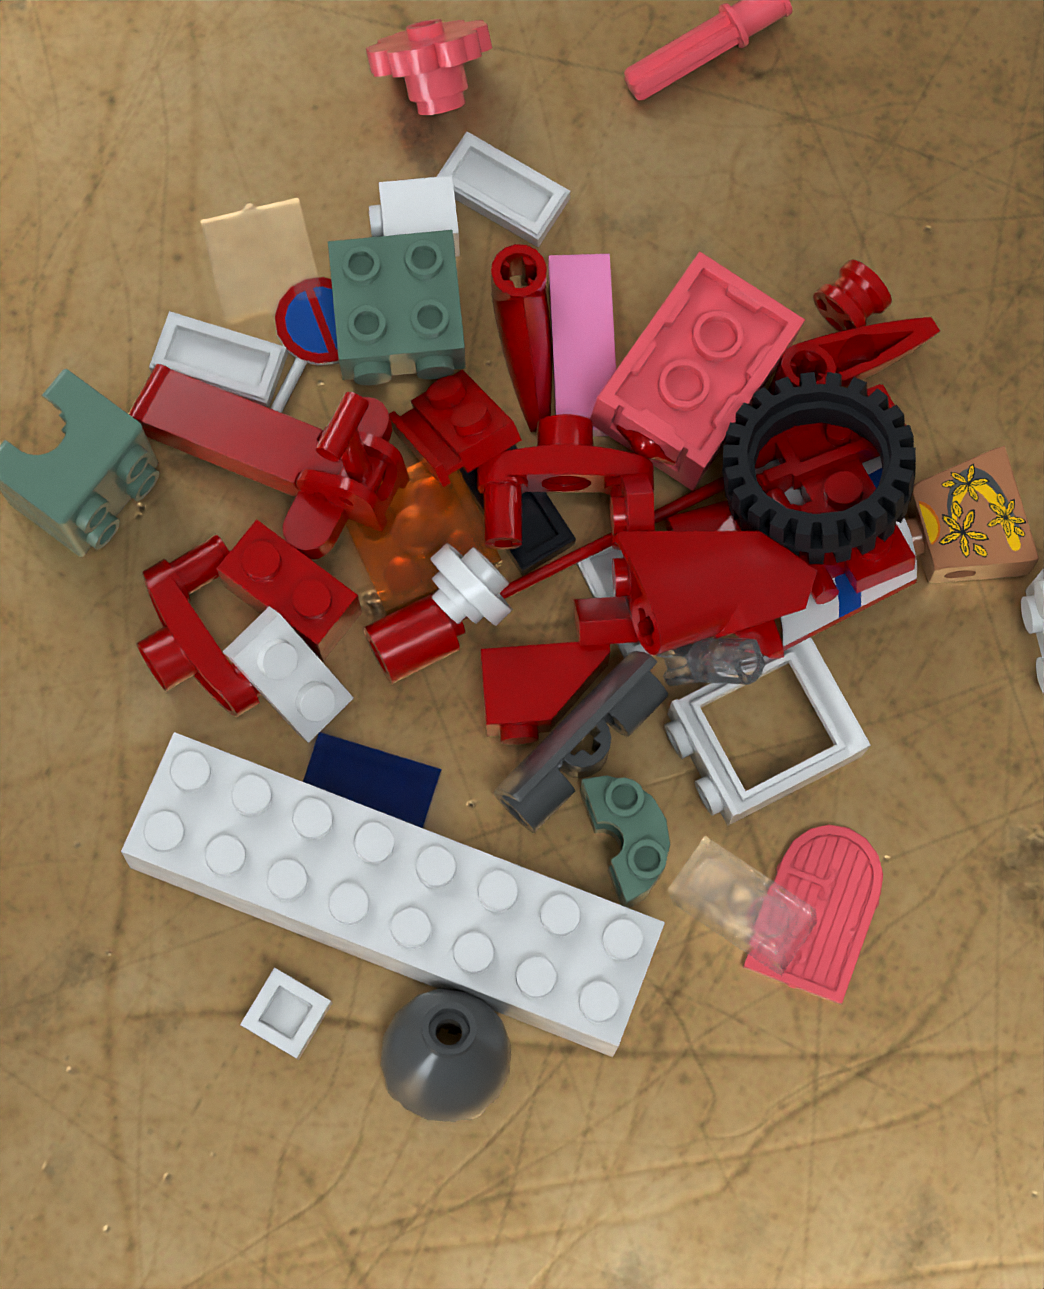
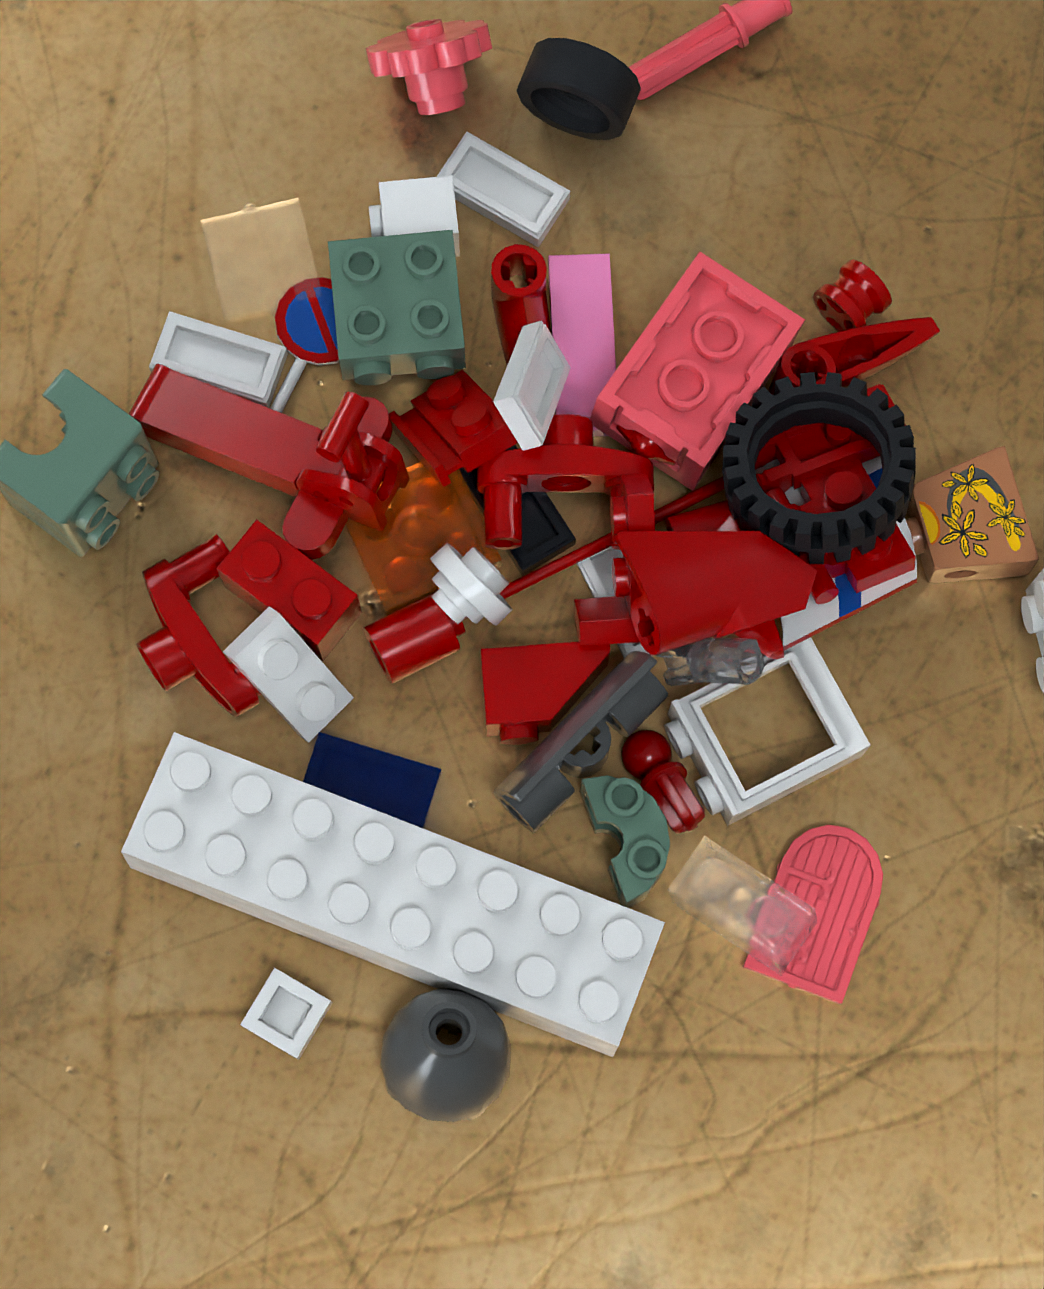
none -> white tile [493,320,571,451]
none -> black tyre [517,38,641,140]
none -> red axle [621,730,705,834]

